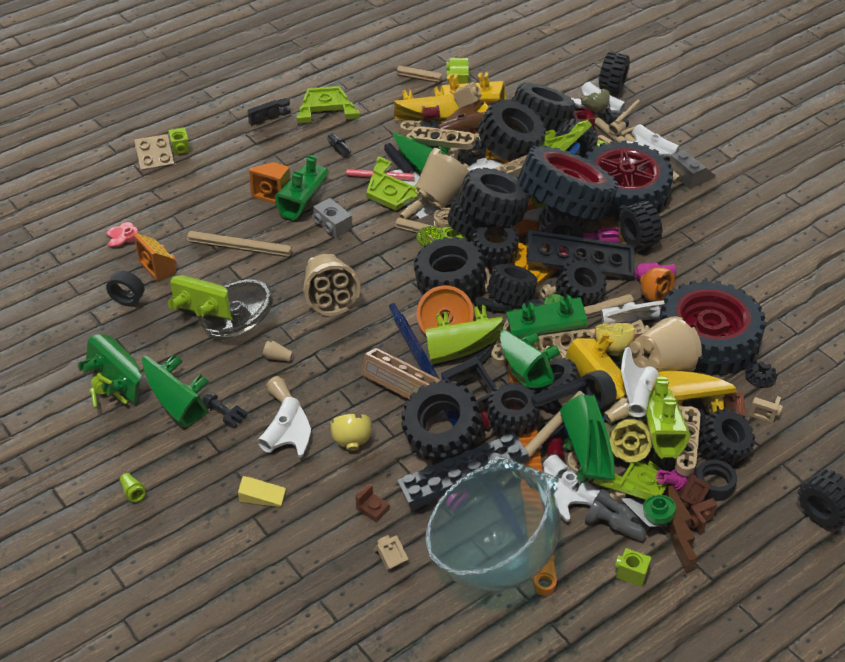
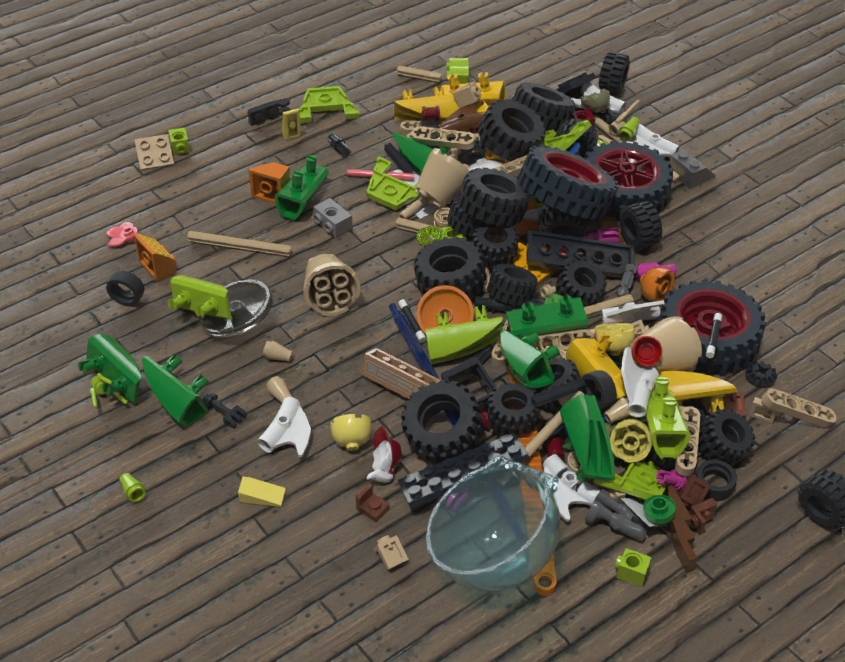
none -> light yellow slope [282,108,301,140]
none -> hair [367,426,402,483]
none -> black bar [398,299,426,343]
none -> black wing [556,72,596,93]
none -> dark grey axle [617,264,637,297]
none -> lime cone [619,117,640,141]
none -> red hair [631,336,663,367]
none -> black bar [706,313,722,358]
none -> tan beam [762,388,837,428]

